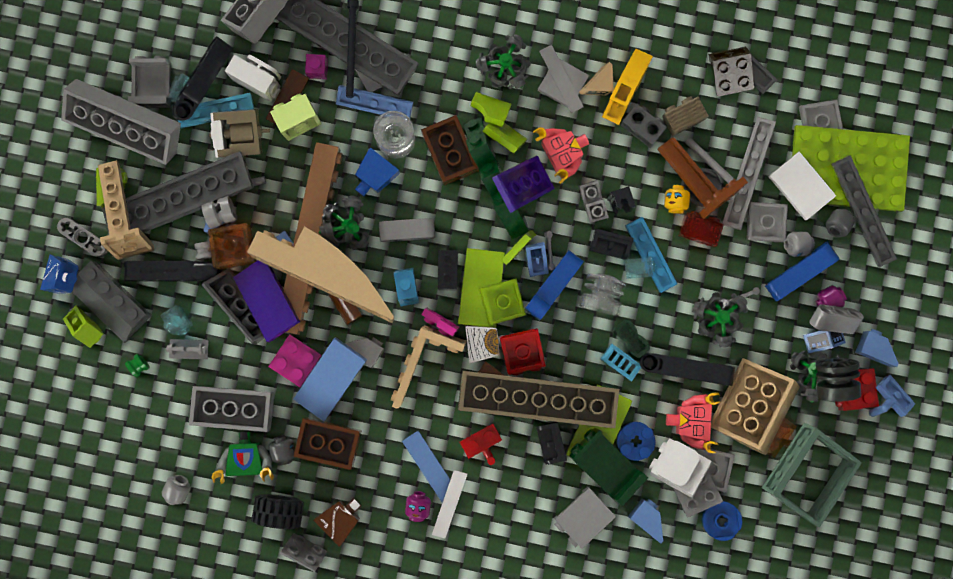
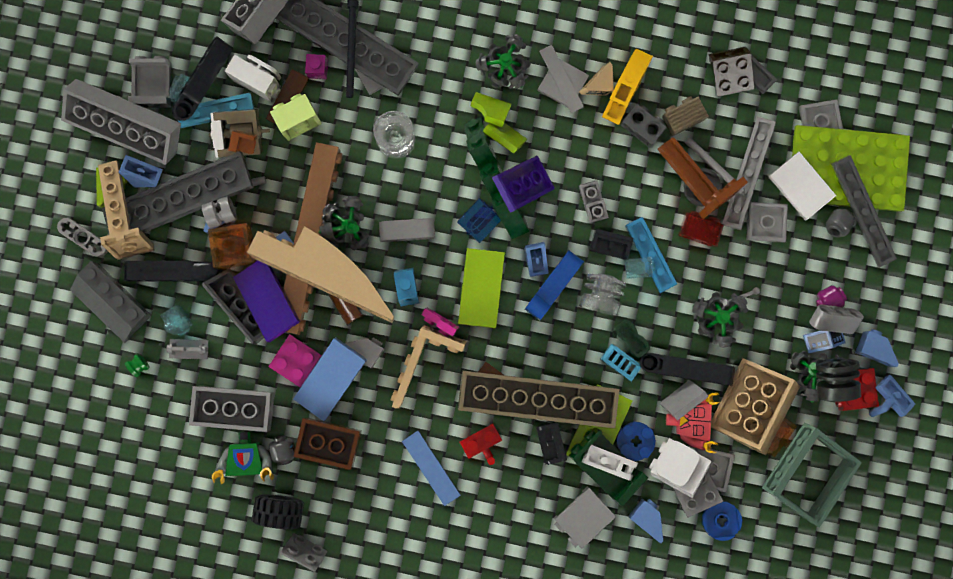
blue torso [40,255,79,294] -> none
lime slope [63,305,103,348] -> none
light grey head [162,475,191,505] -> none
light grey wheel [194,242,215,260] -> none
reddish brown torso [313,498,362,547] -> none
medium blue tile [336,85,413,121] -> none
blue torso [355,148,400,196] -> none
magenta head [405,491,431,522] -> none
reddish brown brick [421,115,479,186] -> none
white sticker [432,470,467,538] -> none
black brick [438,250,458,291] -> none
white torso [466,326,505,363] -> none
lime tile [479,278,526,325] -> none
red plate [500,328,546,376] -> none
lime tile [502,230,536,265] -> none
coral torso [533,127,589,184] -> none
light grey hinge [544,231,555,271] -> none
black hinge [607,186,636,214] -> none
yellow head [664,185,690,214] -> none
blue beam [765,241,840,302] -> none
light grey head [784,232,815,257] -> none
none -> medium blue slope [119,155,163,188]
none -> dark orange panel [228,130,258,154]
none -> clear blue piece [457,198,501,243]
none -> white plate [582,445,638,481]
none -> light grey tile [660,380,708,420]

